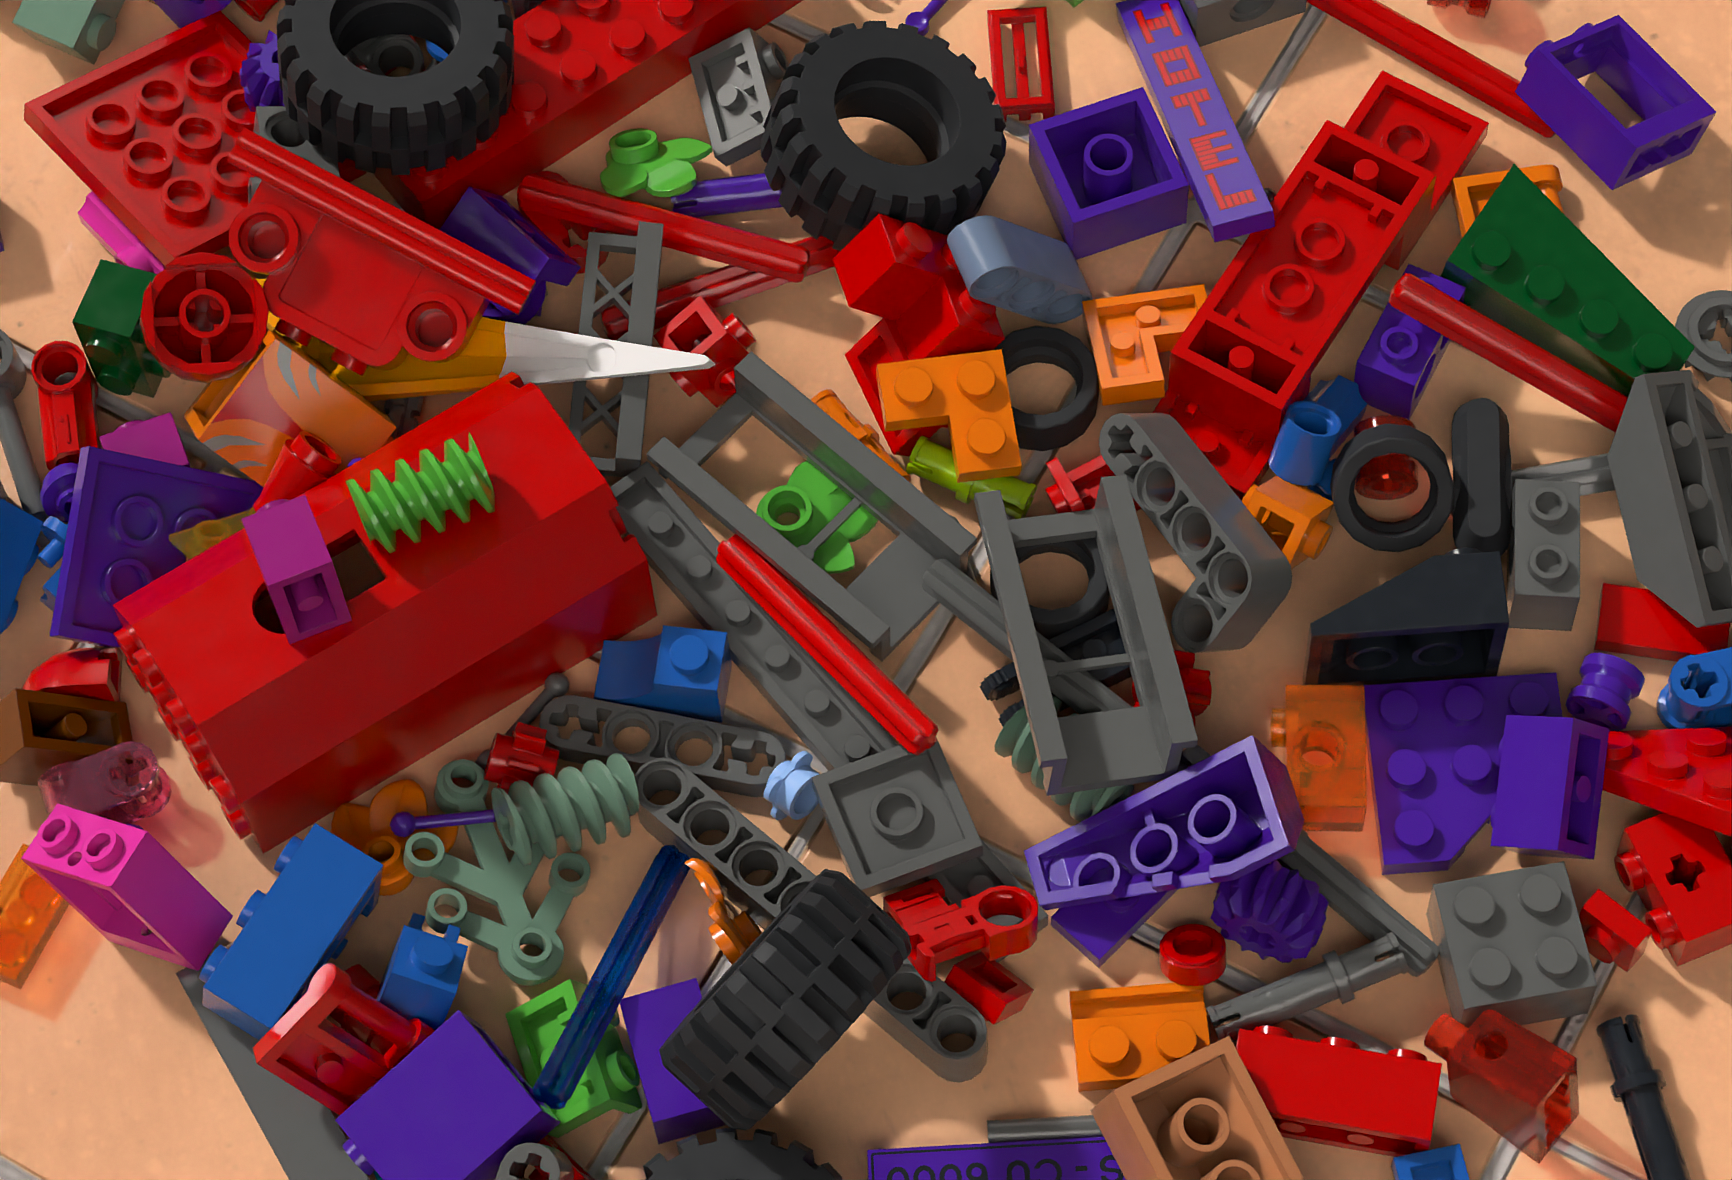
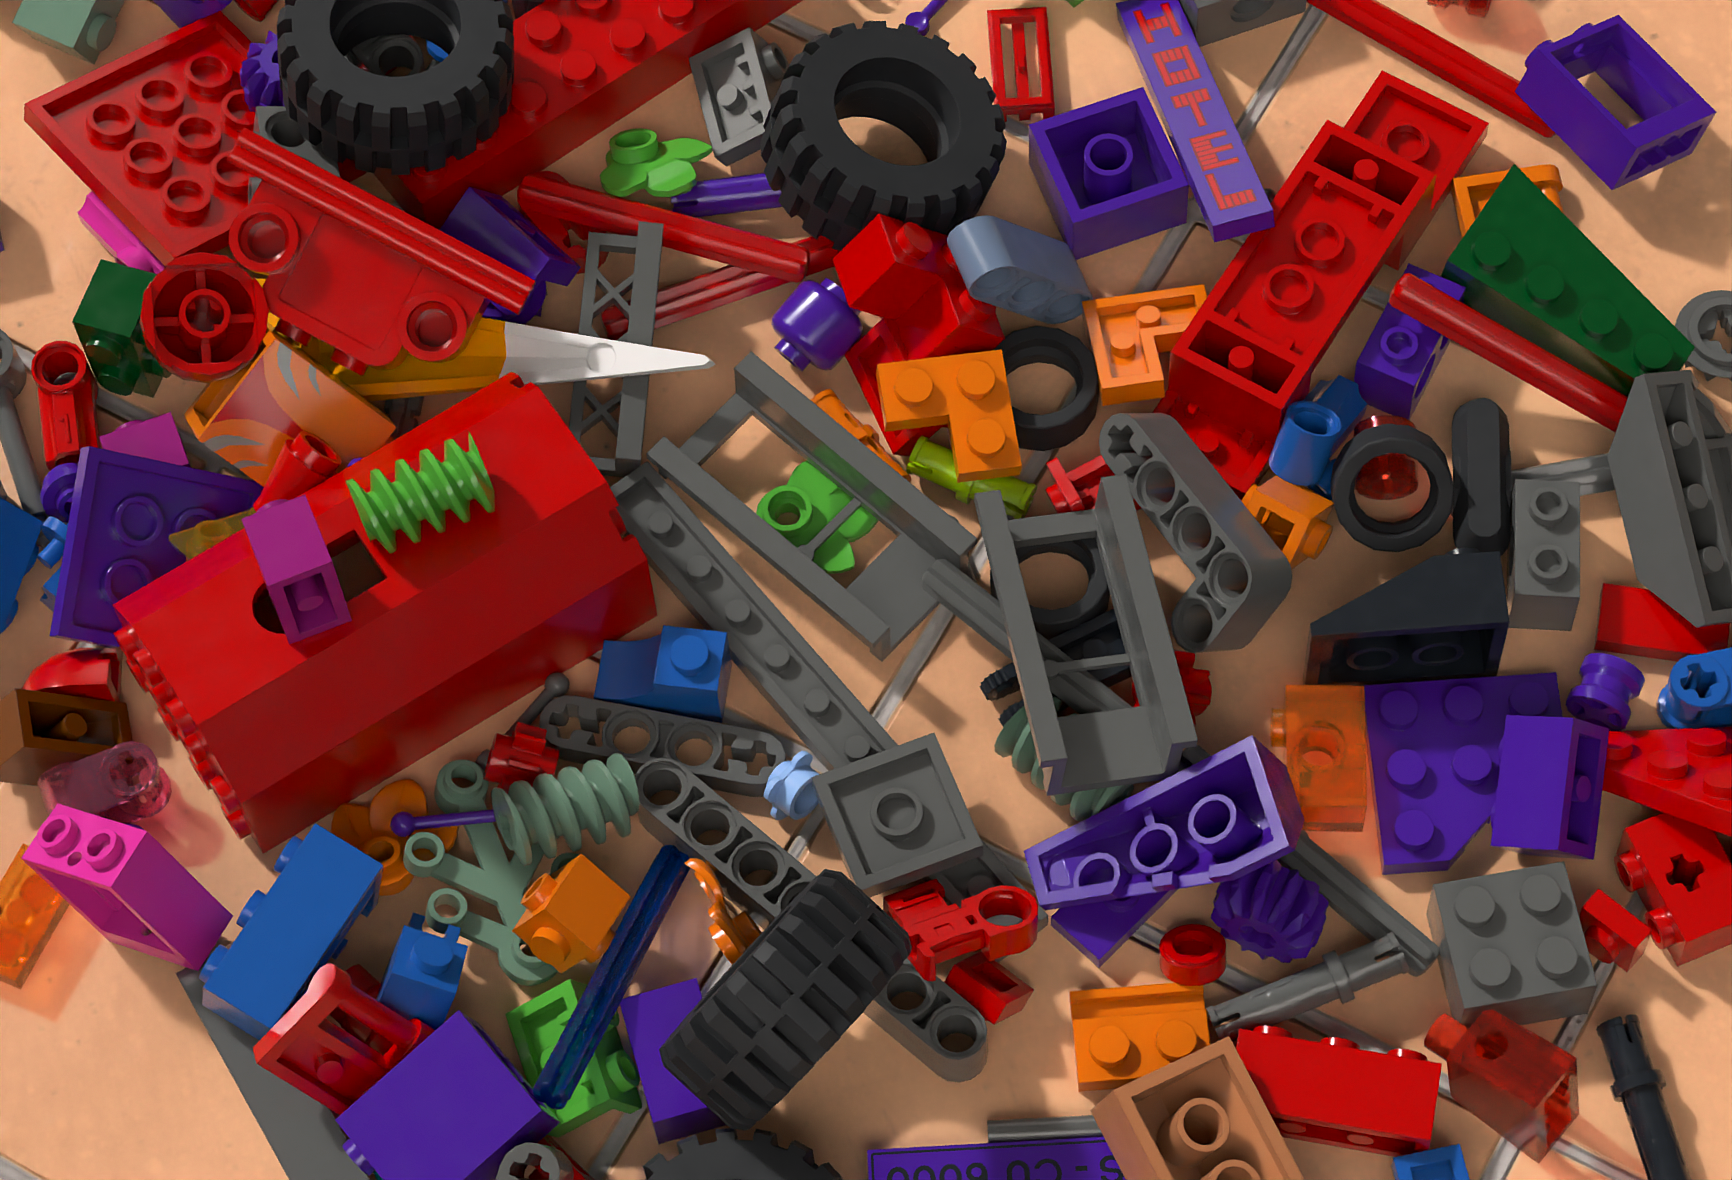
red brick [653,295,757,408] -> none
red axle [716,534,939,755] -> none
none -> orange brick [512,854,631,974]
none -> dark purple head [772,278,863,372]

